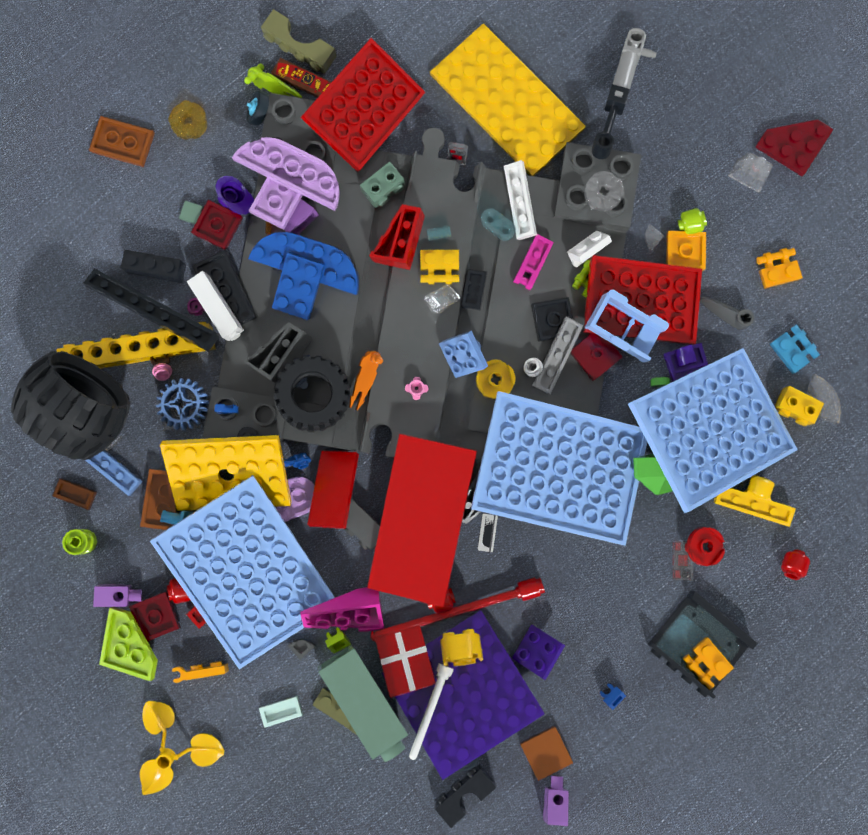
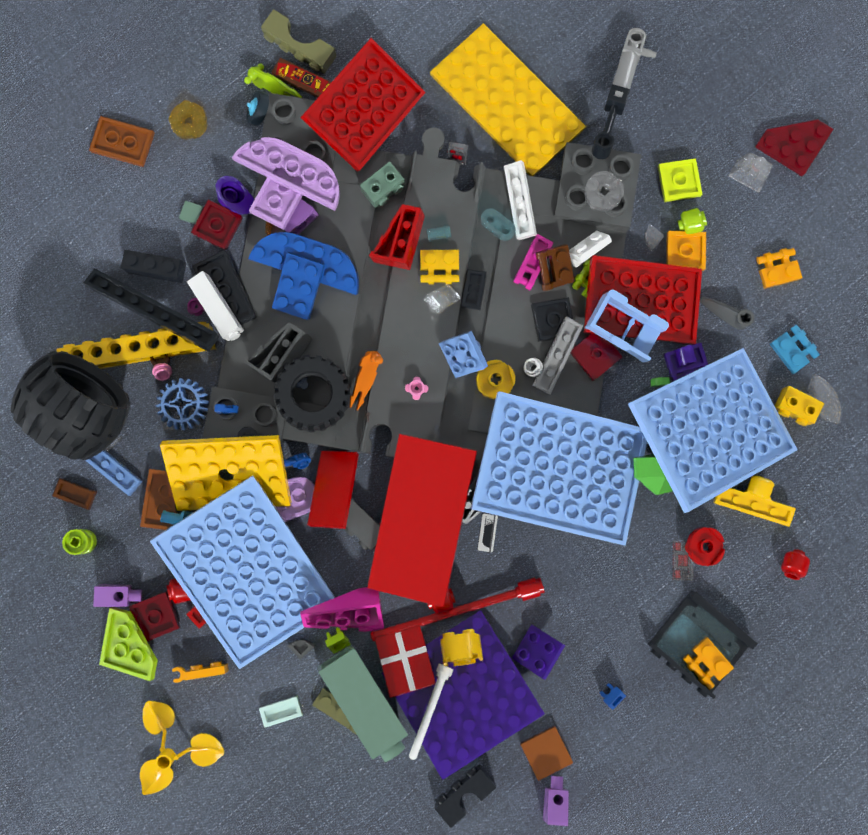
none -> reddish brown plate [535,244,574,291]
none -> neon yellow plate [657,158,702,202]

